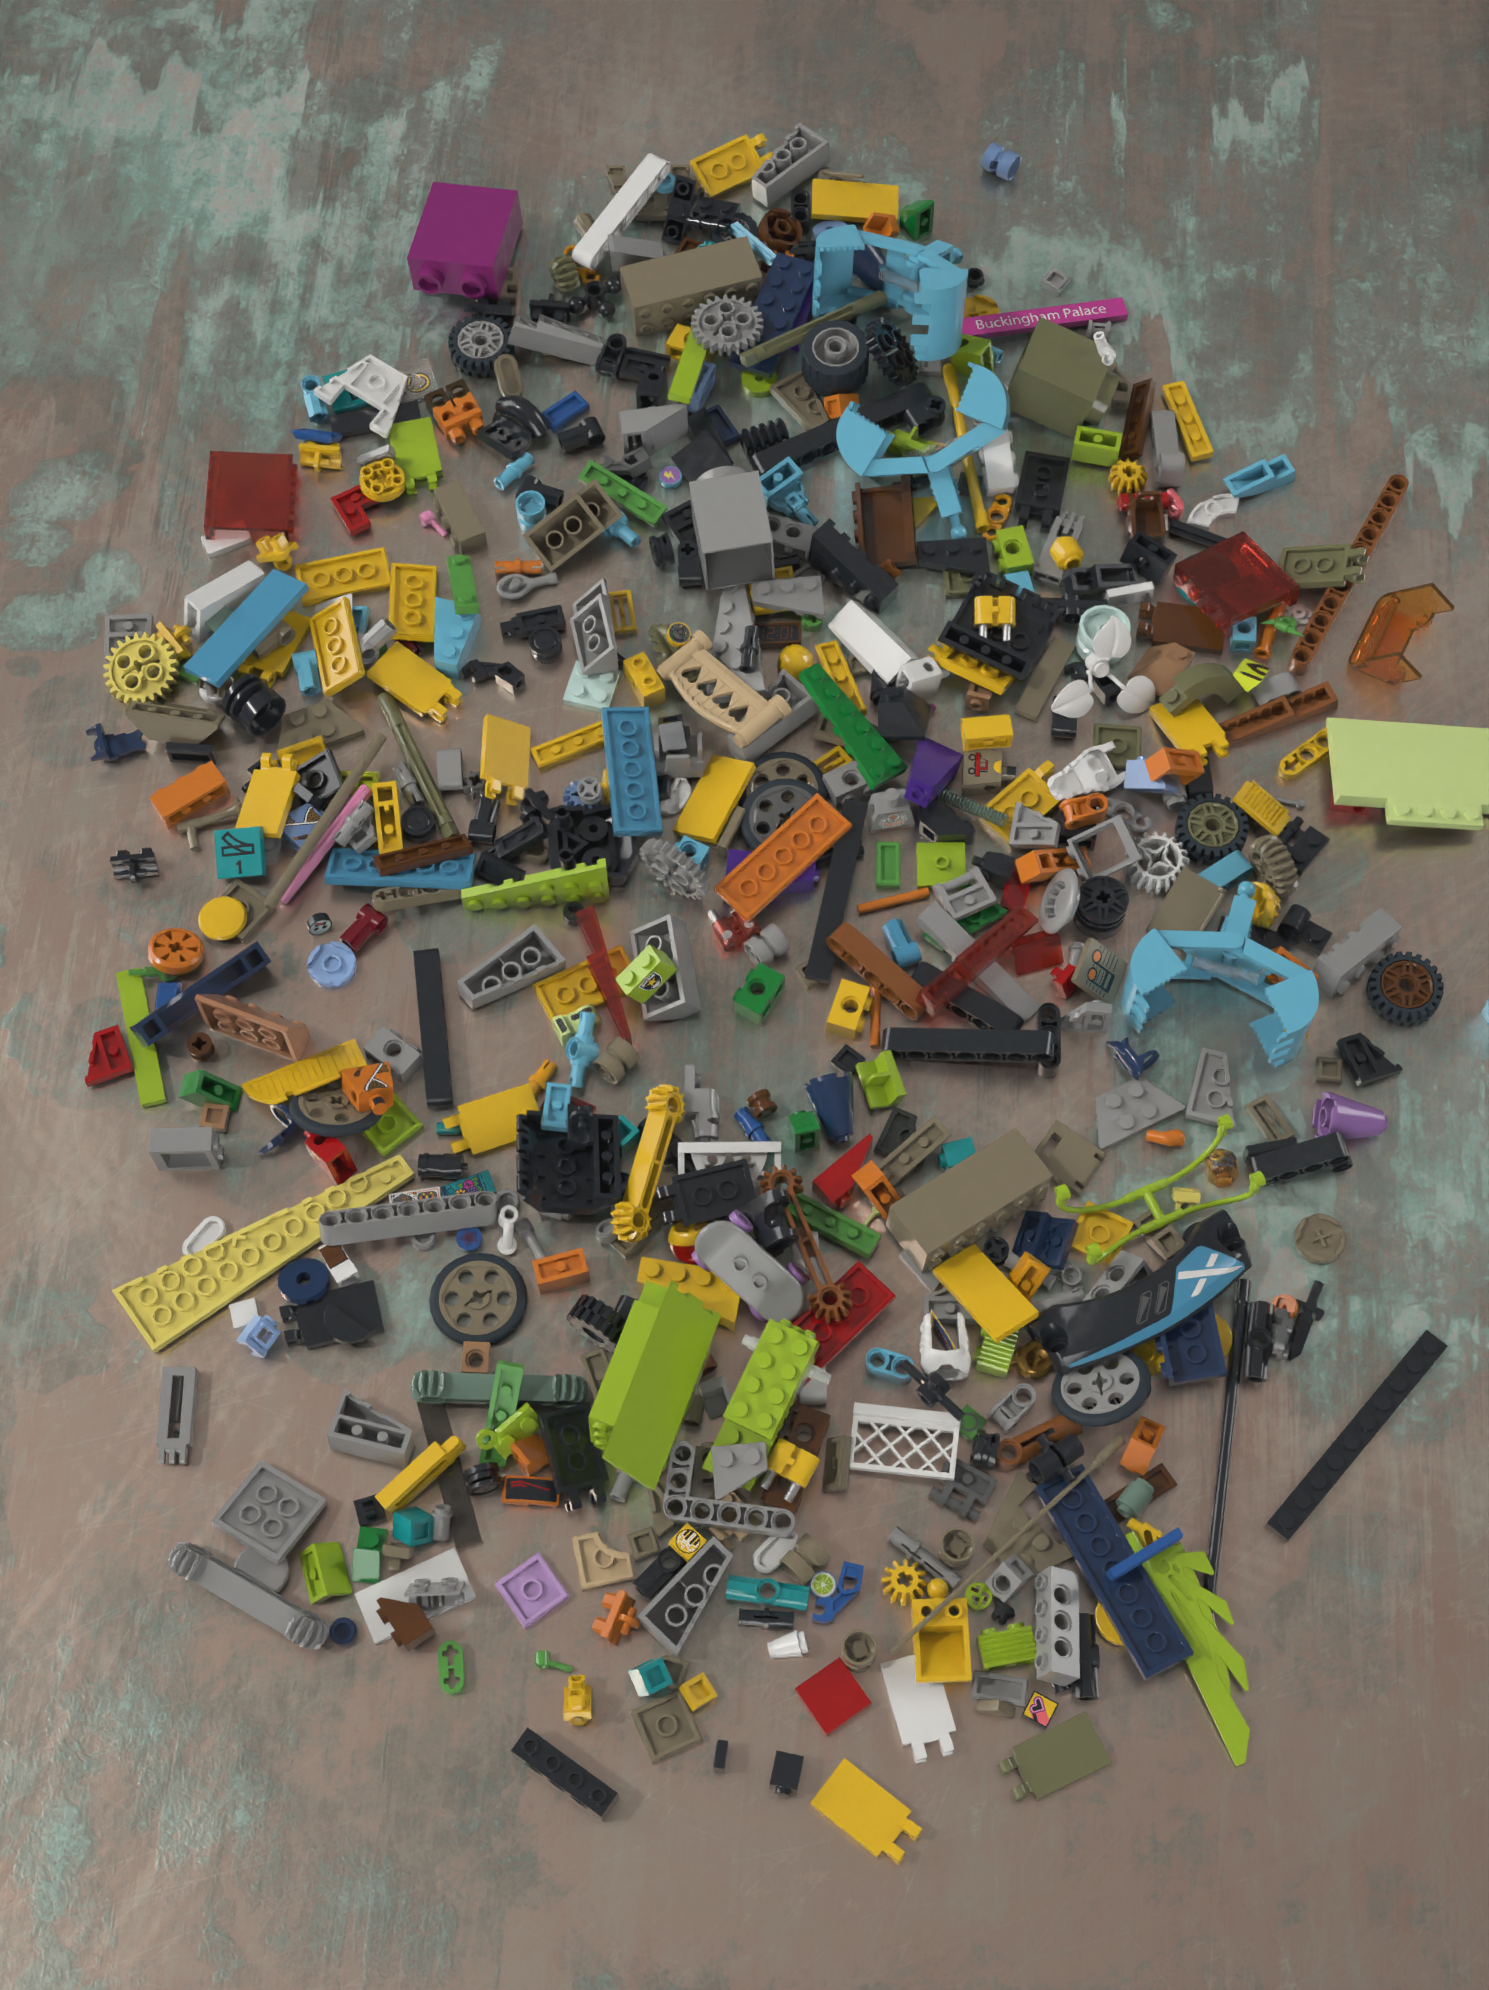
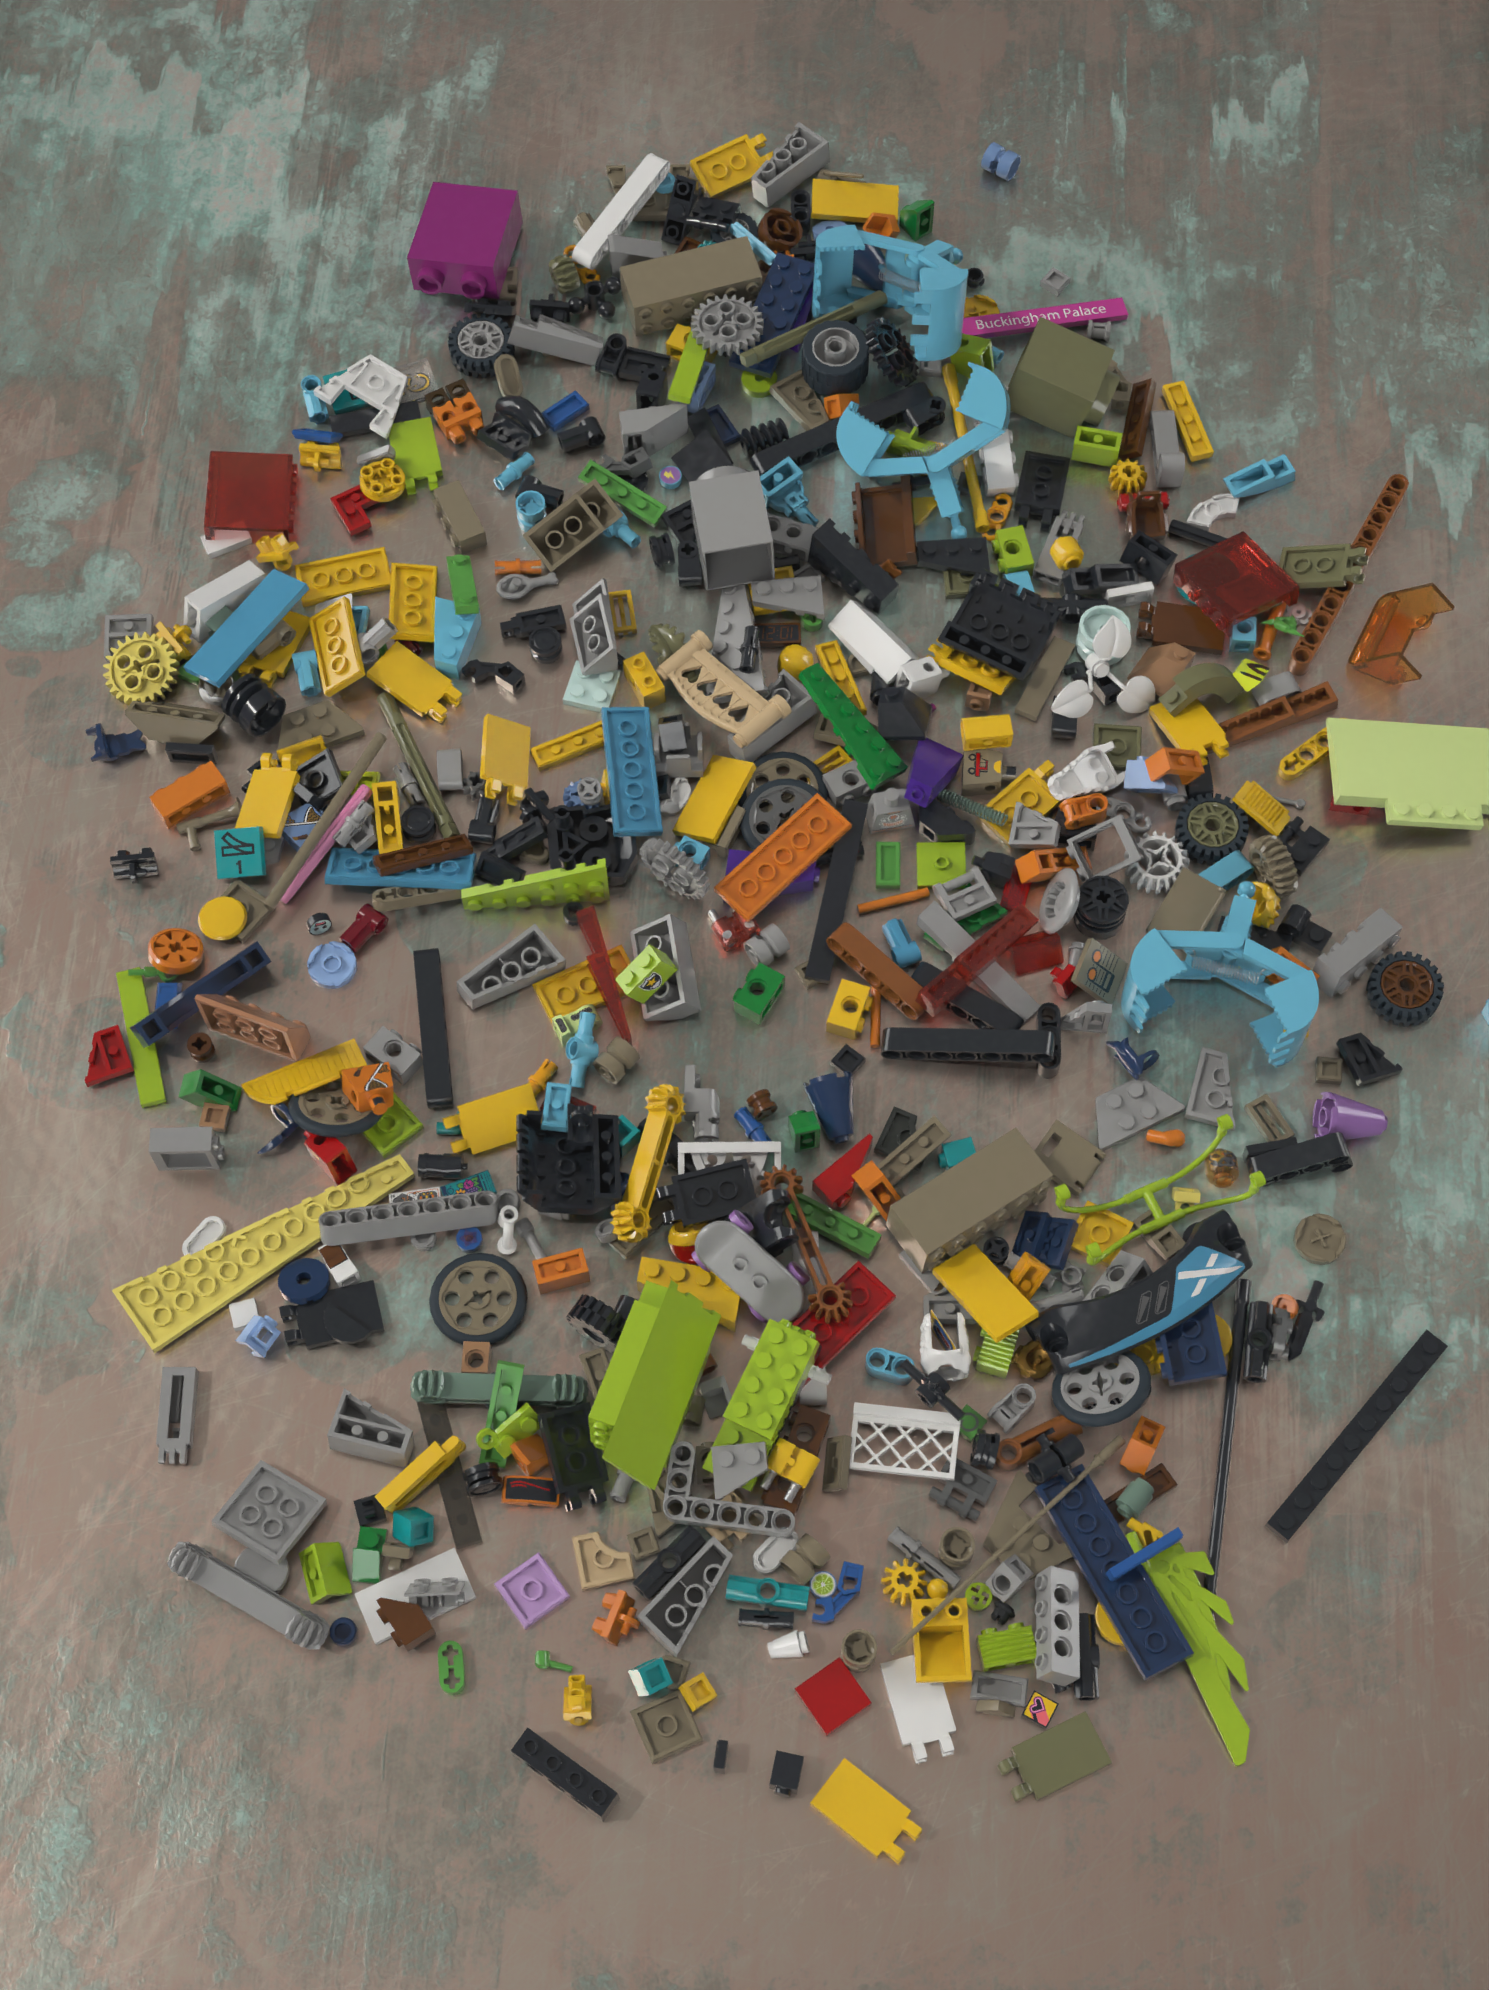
bright pink hand [419,510,448,537] -> none
light grey pin [432,1504,453,1541] -> none
tile [666,622,691,647] -> none
yellow tile [668,1523,707,1562] -> none
lime panel [855,1050,907,1109] -> none
yellow piece [974,596,1016,643] -> none
white arm [1093,331,1116,366] -> none
coral arm [1166,488,1185,520] -> none

